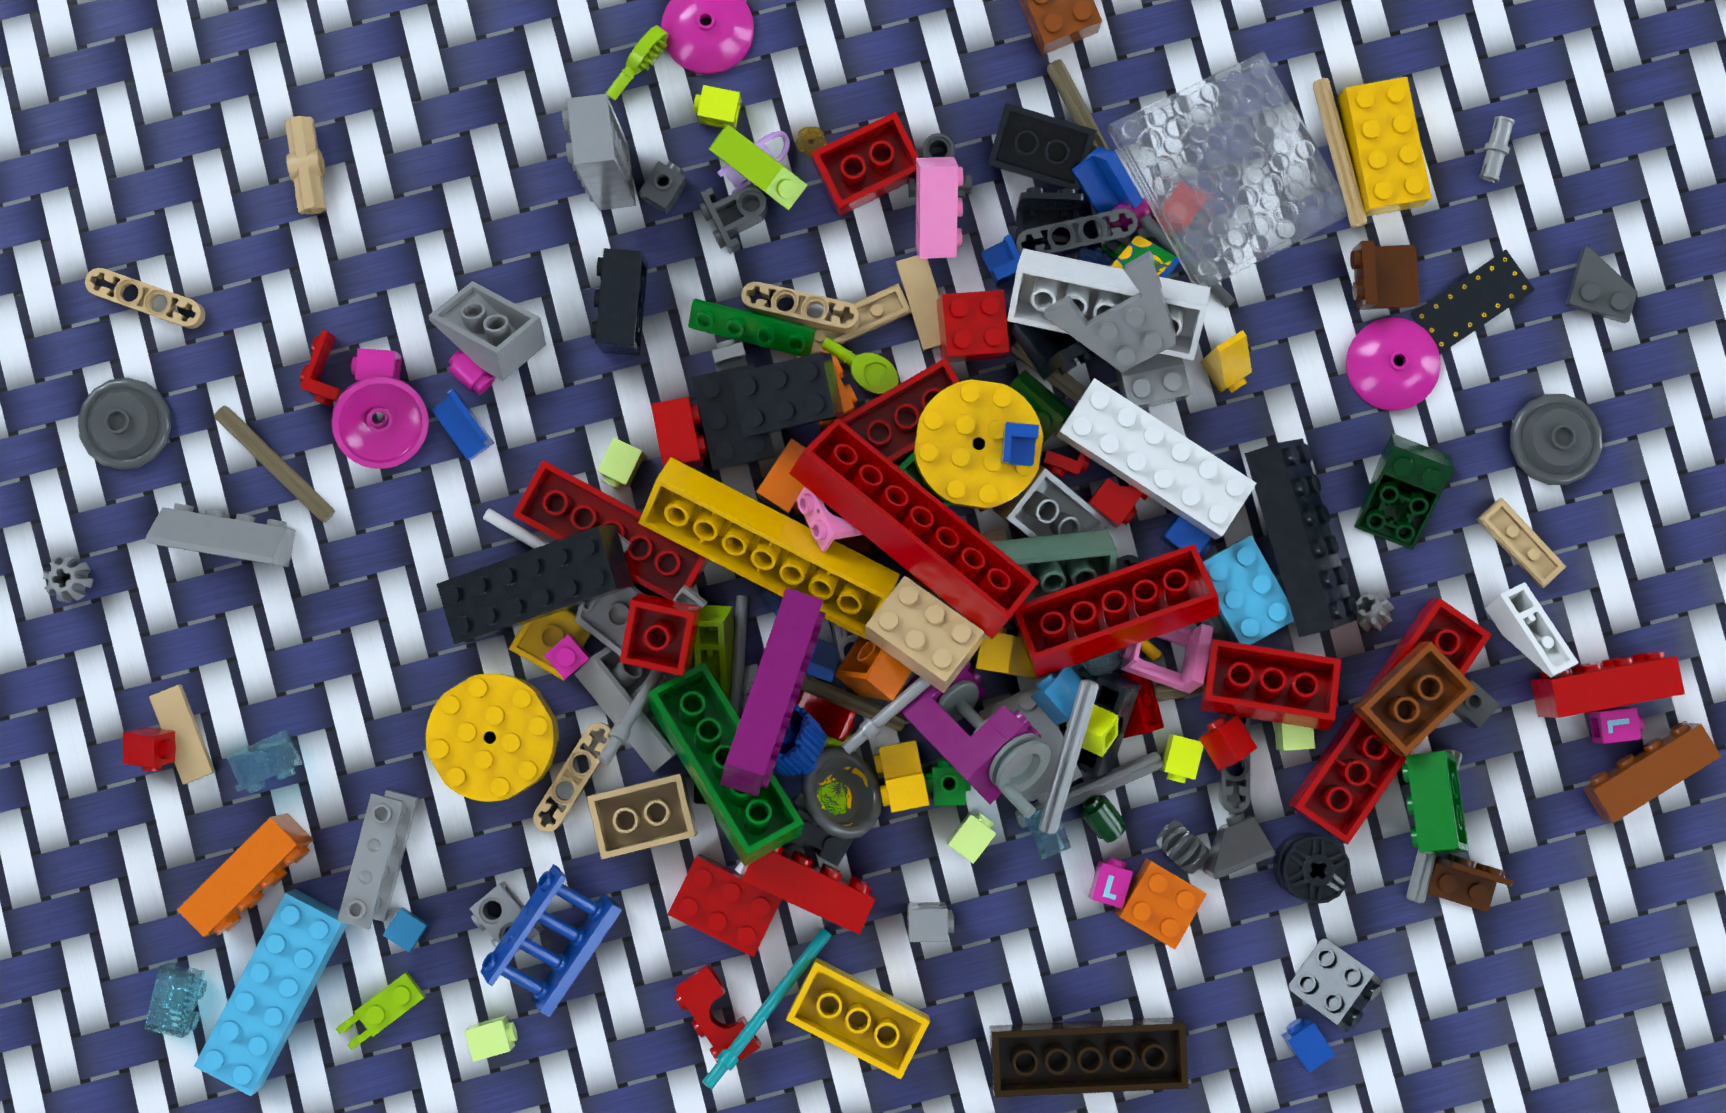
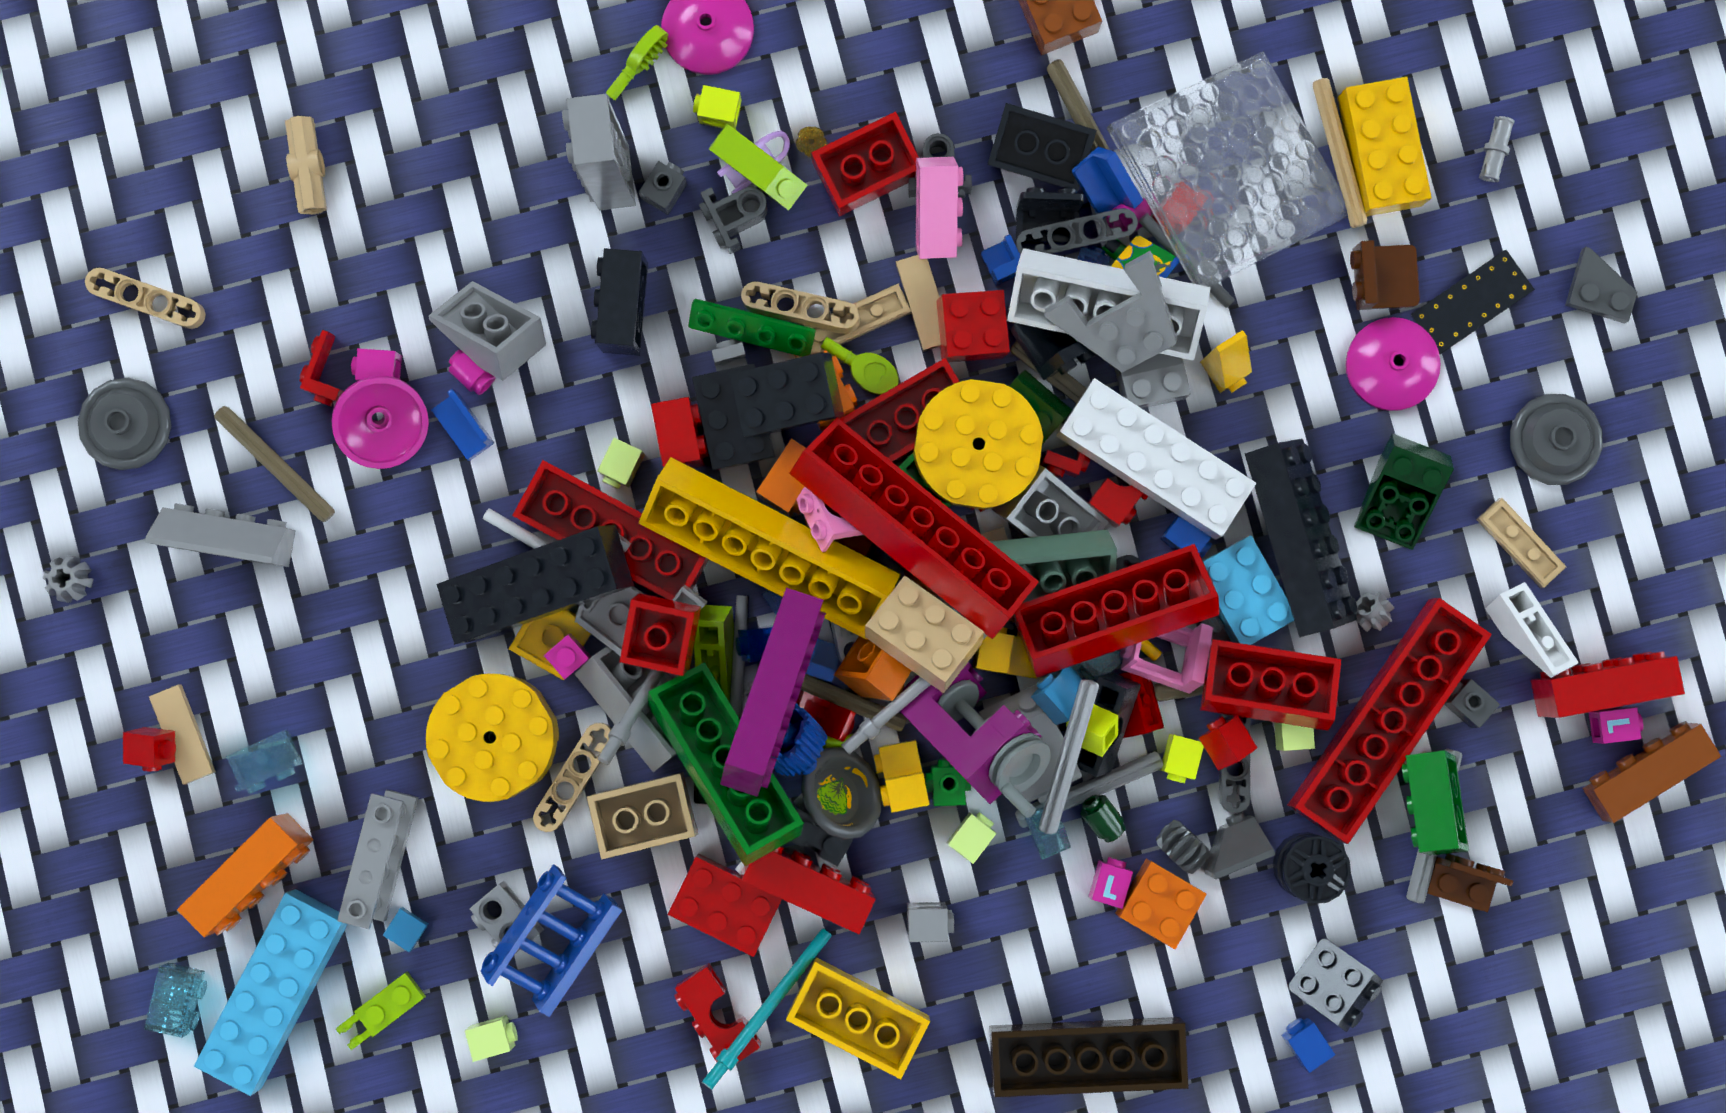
blue panel [1001,422,1039,466] -> none
dark orange brick [1352,641,1476,756] -> none
none -> clear blue brick [735,625,773,662]

